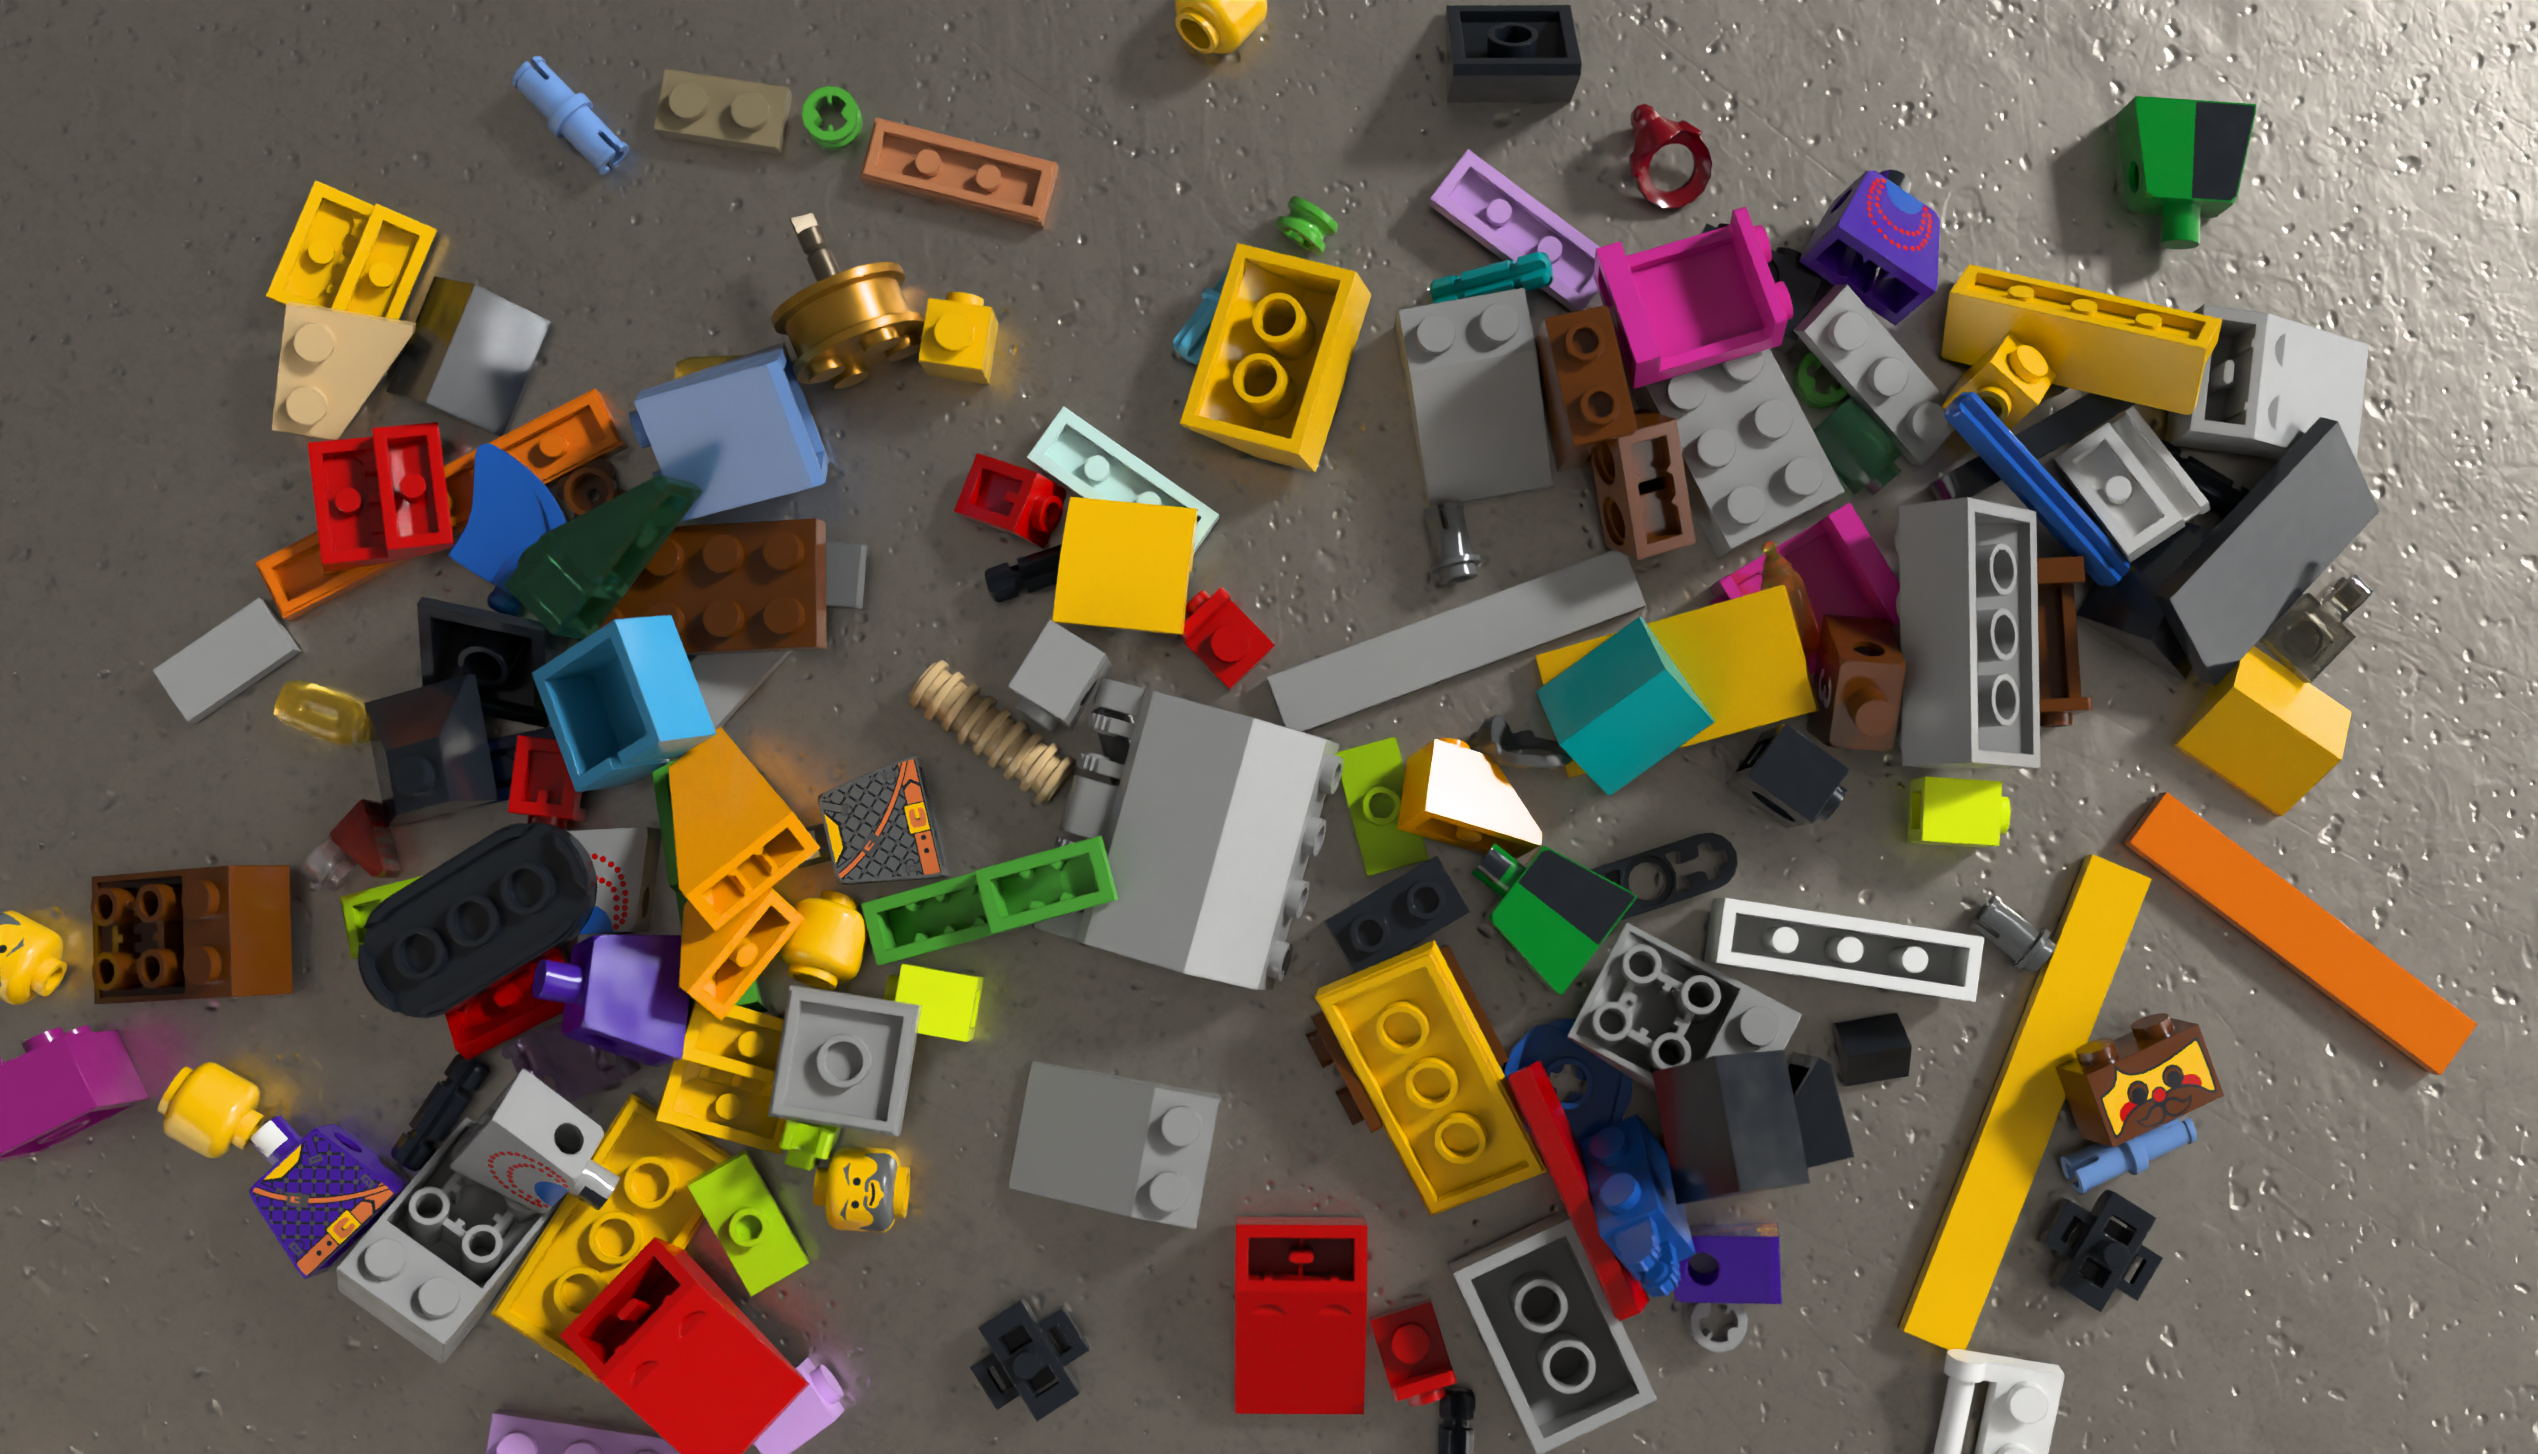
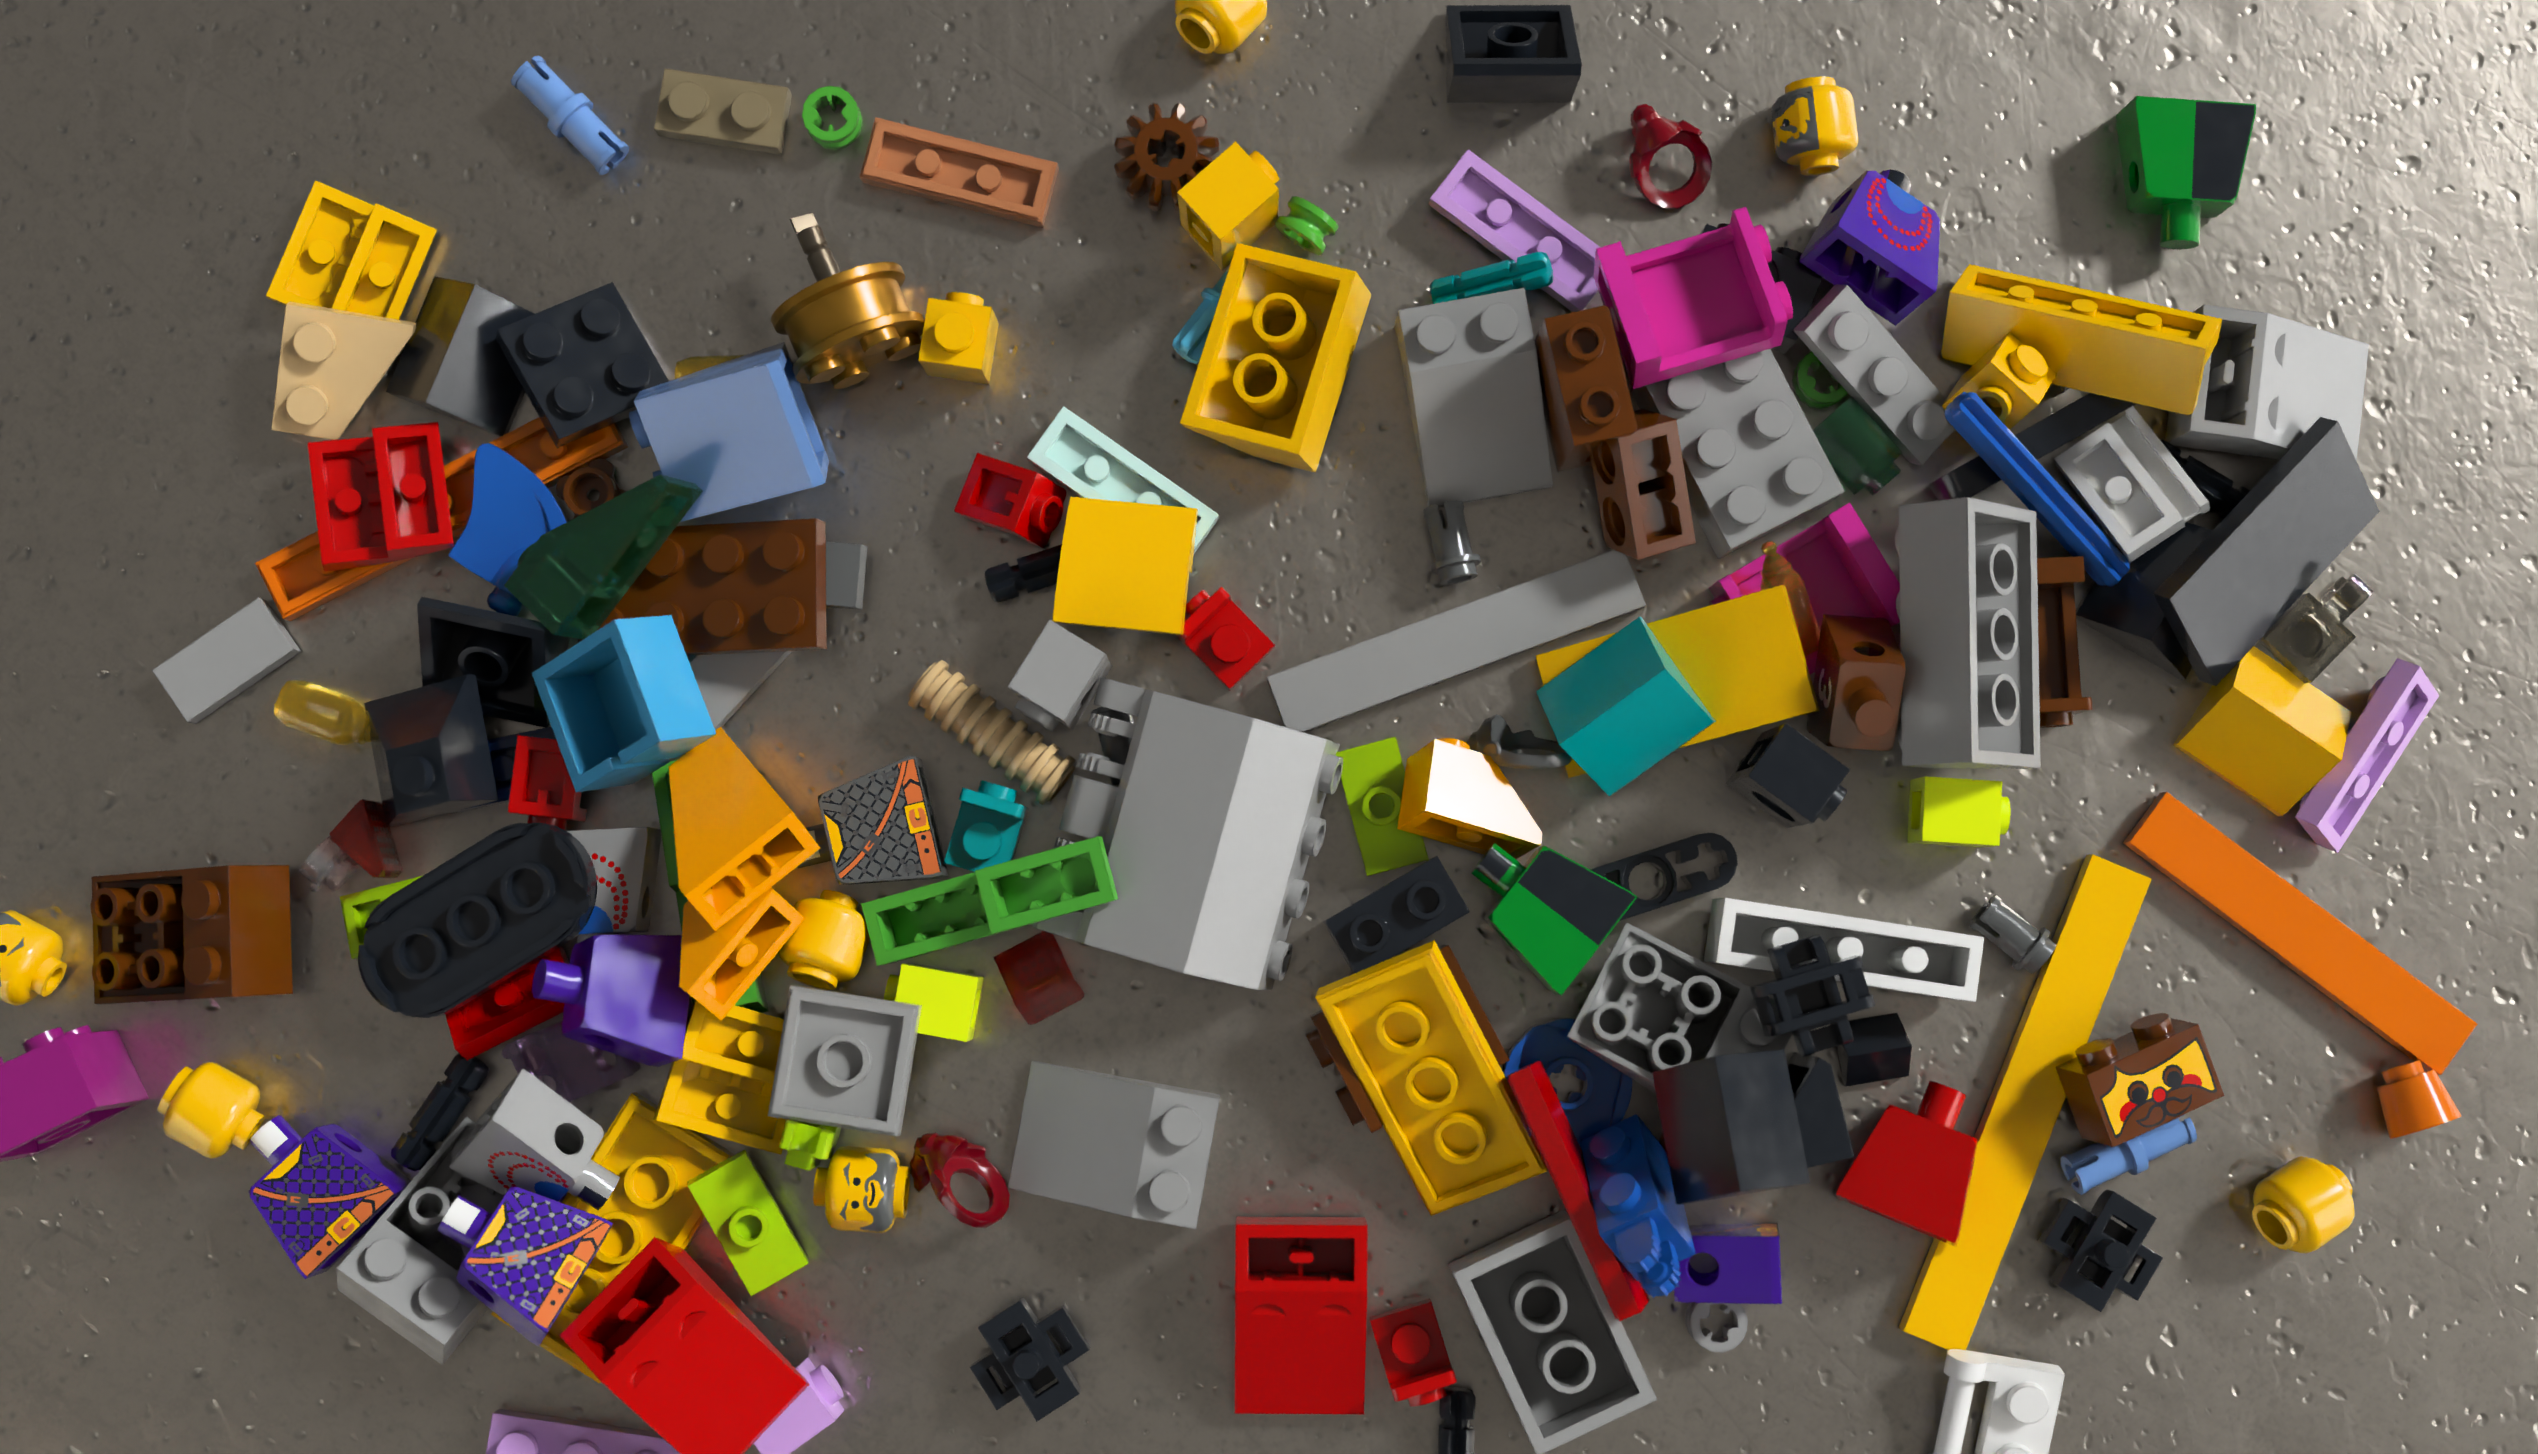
none -> torso [437,1187,613,1346]
none -> black plate [496,282,669,448]
none -> dark red piece [910,1132,1010,1228]
none -> teal bracket [944,780,1029,872]
none -> clear red slope [994,931,1085,1025]
none -> reddish brown gear [1114,102,1220,212]
none -> yellow brick [1177,141,1280,270]
none -> black piece [1750,935,1875,1057]
none -> yellow head [1771,77,1858,176]
none -> red torso [1836,1081,1978,1247]
none -> yellow head [2252,1156,2355,1254]
none -> lavender plate [2295,658,2439,853]
none -> orange hat [2377,1060,2462,1139]

